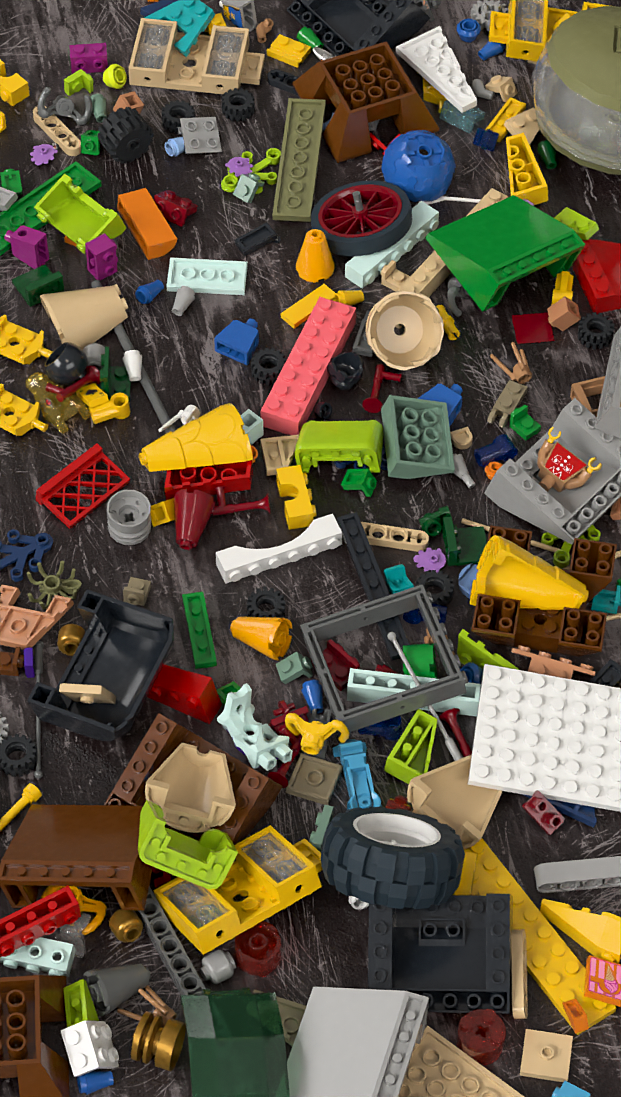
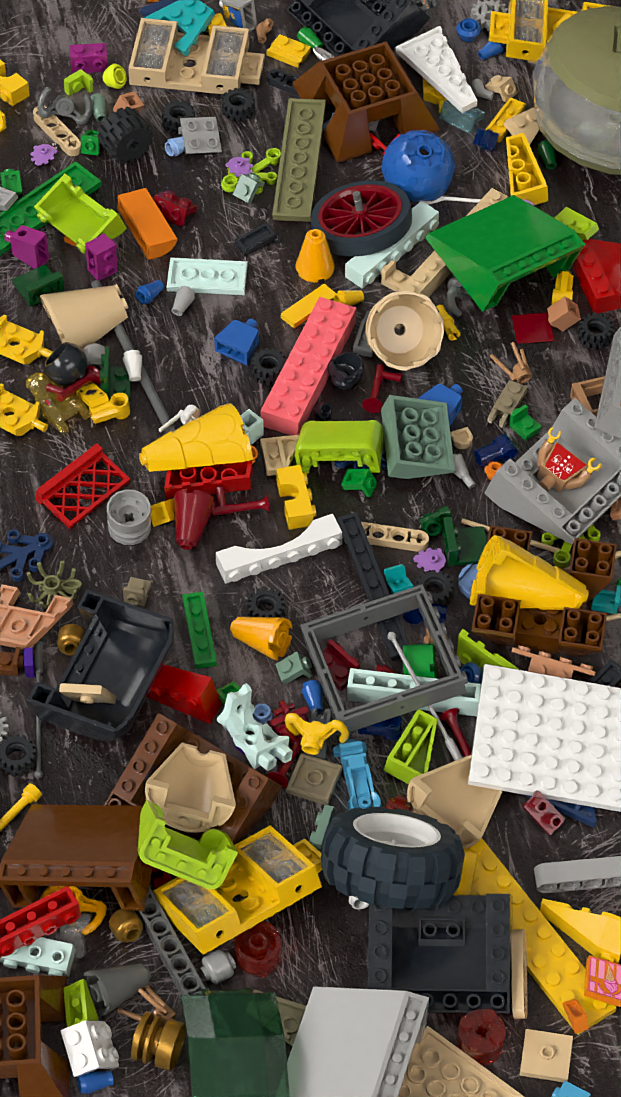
none -> medium blue plate [252,704,273,725]

